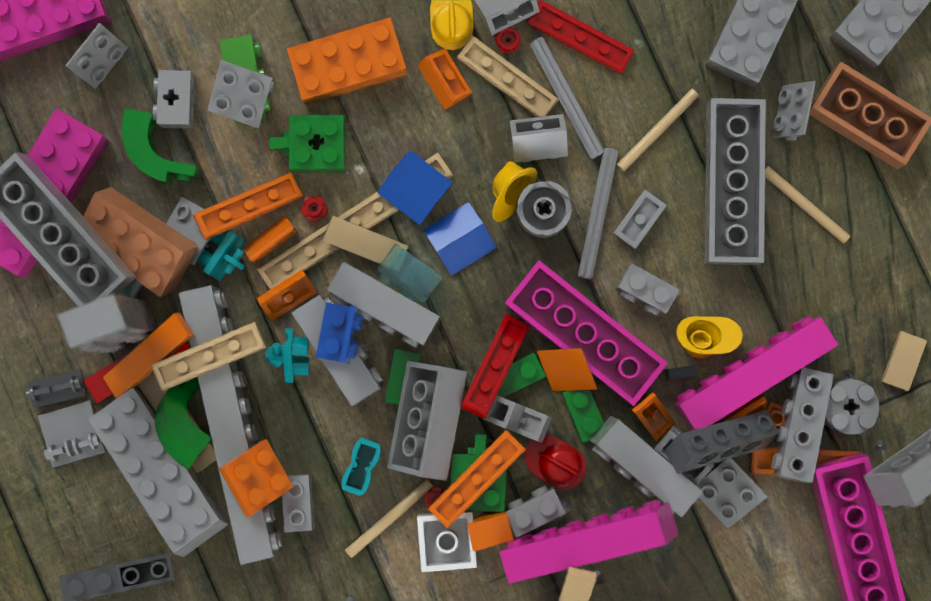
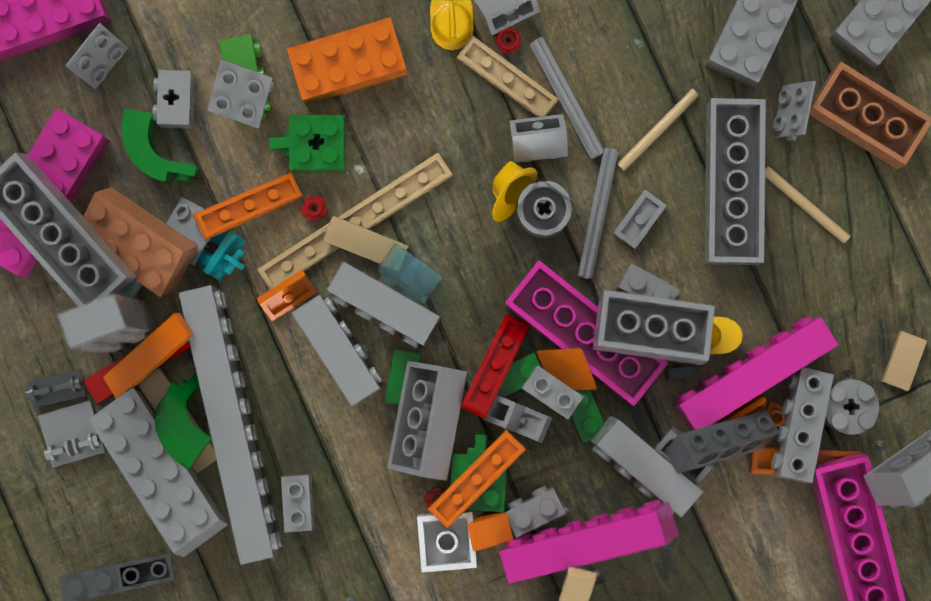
tan tile [151,322,267,391] -> none
orange plate [218,439,293,517] -> none
orange slope [244,216,297,263] -> none
teal hips [265,328,310,383] -> none
blue bracket [316,302,363,364] -> none
teal brick [342,437,382,496] -> none
tan bar [345,479,434,558] -> none
blue slope [377,150,453,226] -> none
orange slope [418,48,473,110] -> none
blue slope [423,202,497,276] -> none
red piece [524,435,587,489] -> none
red tile [527,0,634,75] -> none
orange slope [629,392,677,442] -> none
light grey hinge [697,458,768,529] -> none
none -> light grey brick [521,365,583,419]
none -> light grey brick [593,290,715,365]

